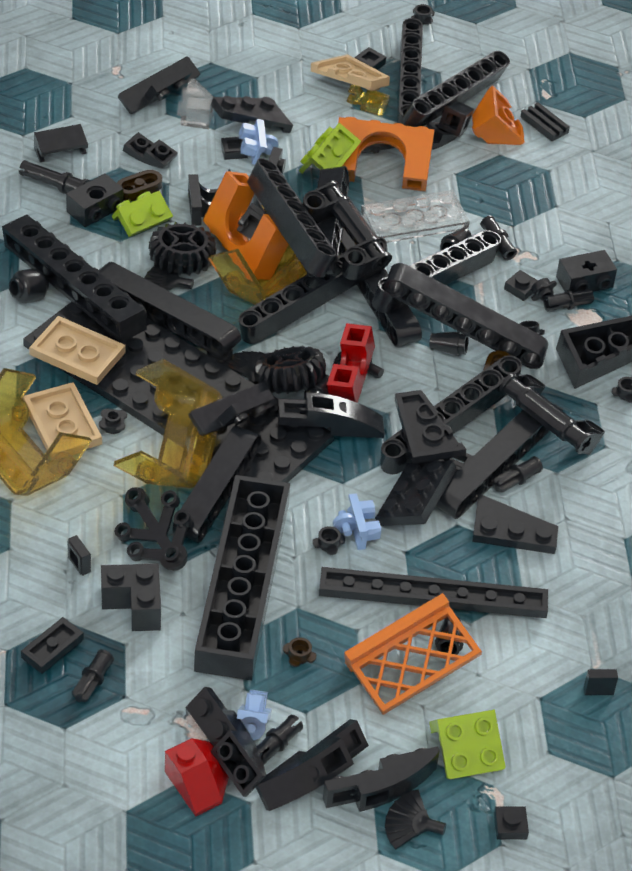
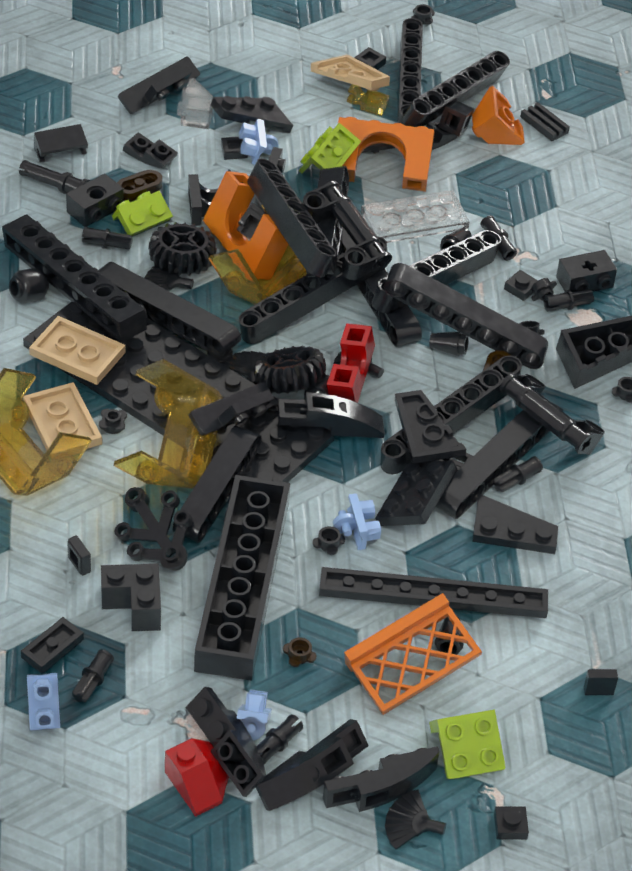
none -> light blue hips [27,673,60,730]
none -> black axle [82,226,133,249]

